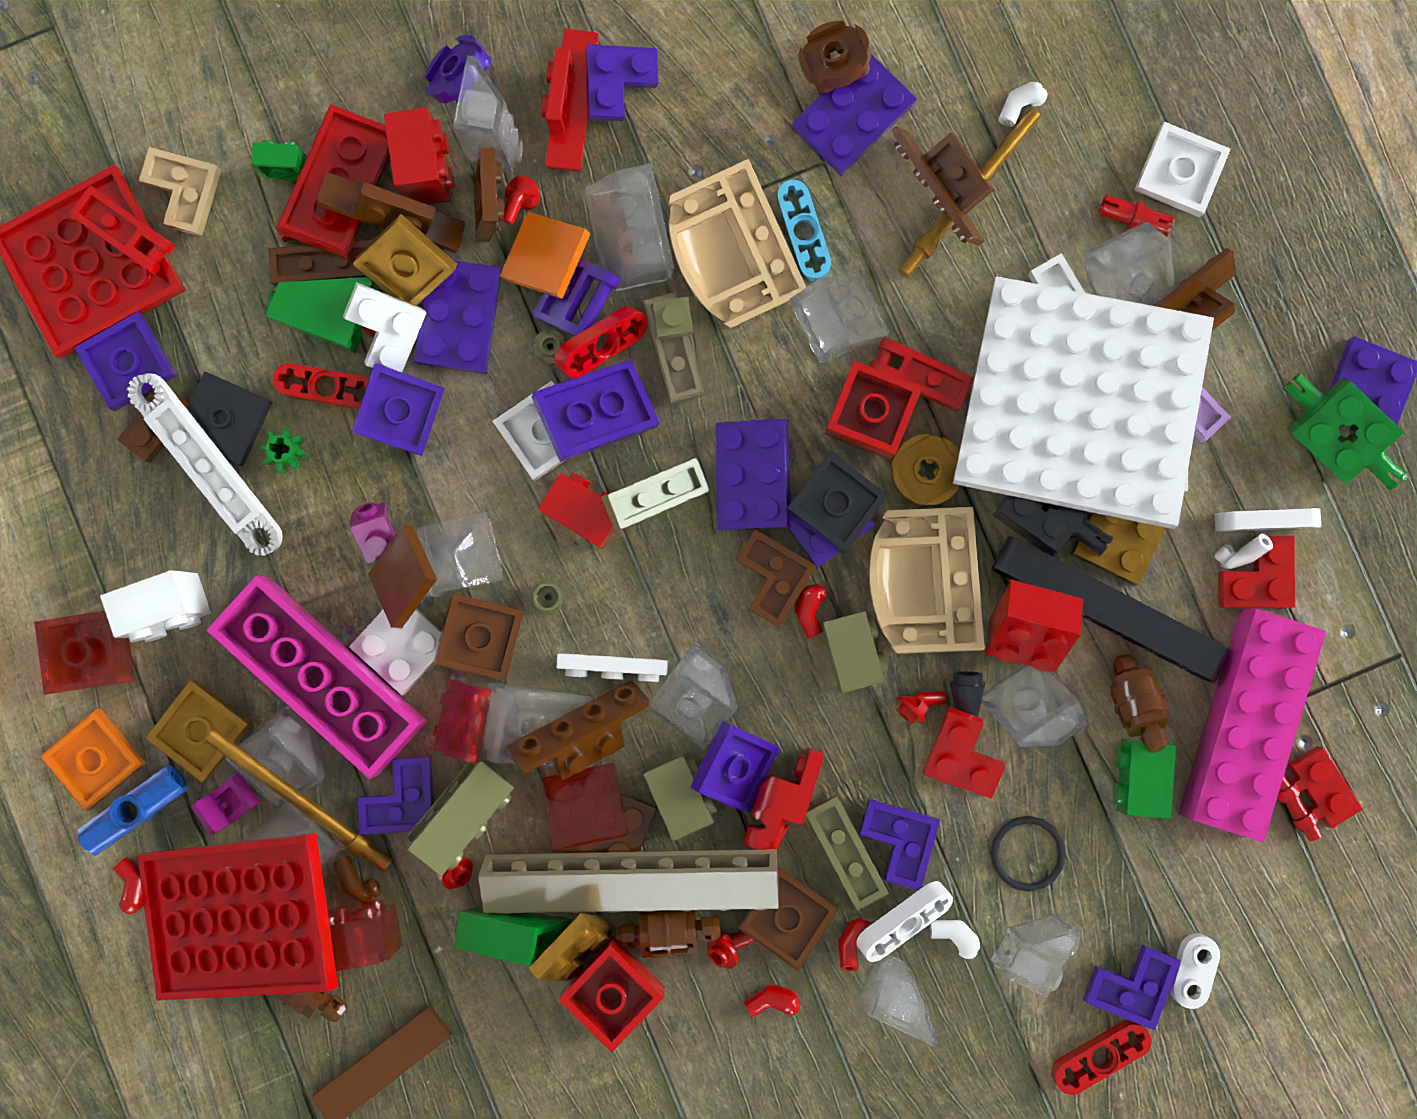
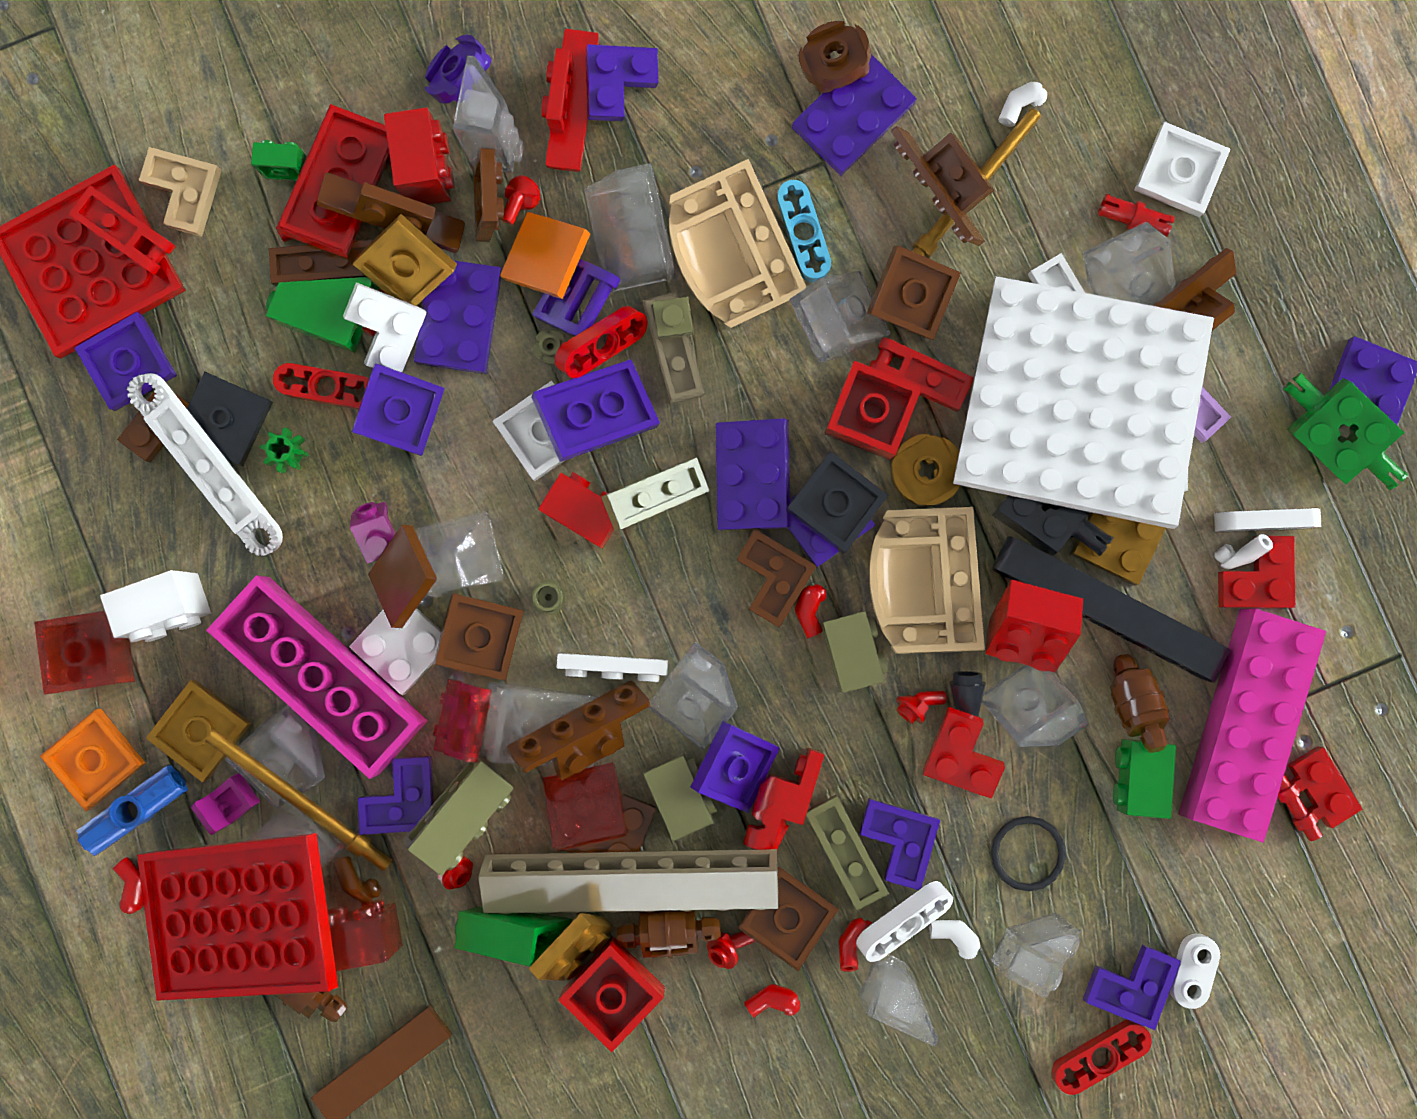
none -> reddish brown plate [867,245,961,340]

